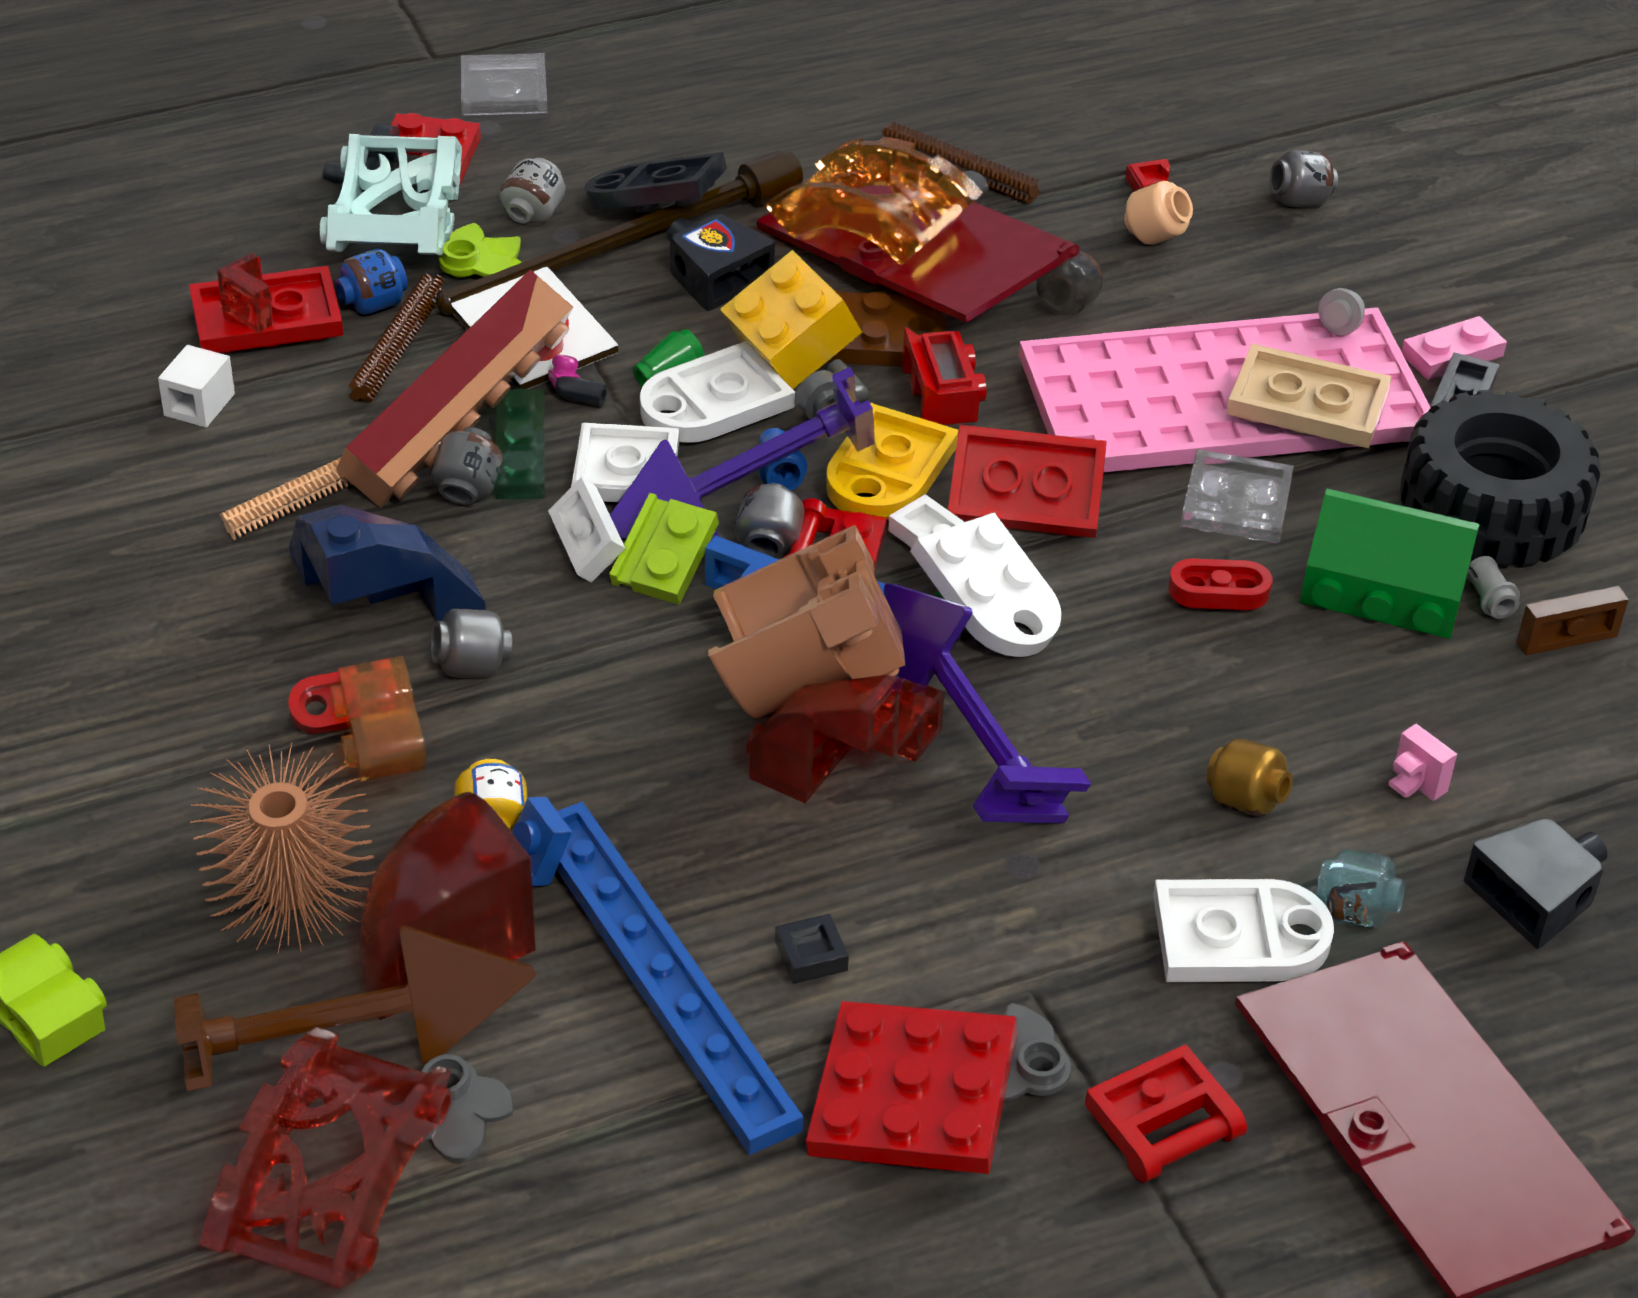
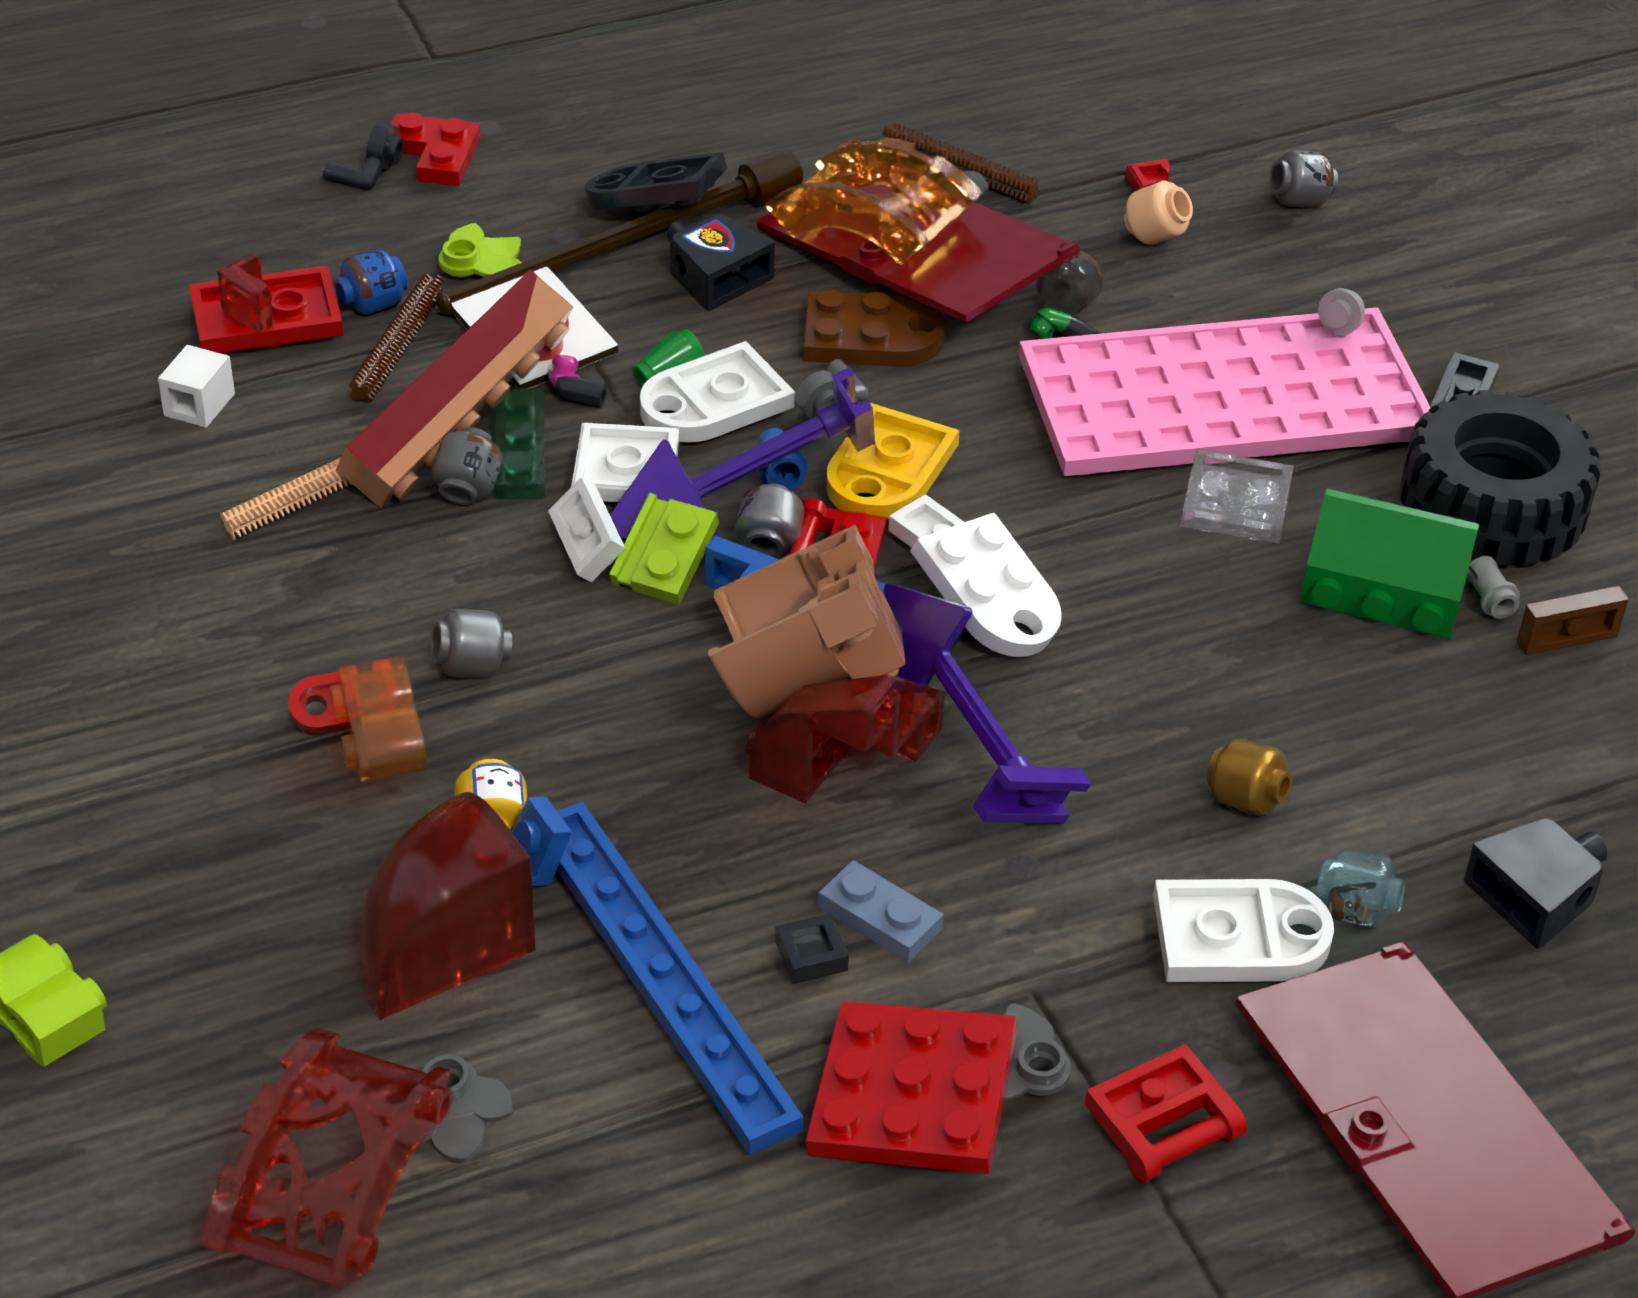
reddish brown piece [174,925,536,1091] -> none
nougat piece [190,743,376,953] -> none
dark blue brick [289,505,486,621] -> none
light aqua fence [320,134,462,255] -> none
clear tile [461,53,548,116] -> none
light grey head [500,158,566,224] -> none
yellow brick [720,250,862,389] -> none
red window [902,327,987,425] -> none
red plate [948,425,1107,538] -> none
red plate [1168,558,1273,610] -> none
tan plate [1226,343,1392,449] -> none
bright pink tile [1389,724,1457,801] -> none
bright pink plate [1401,316,1507,380] -> none
none -> sand blue plate [818,860,944,963]
none -> green arm [1029,307,1100,339]

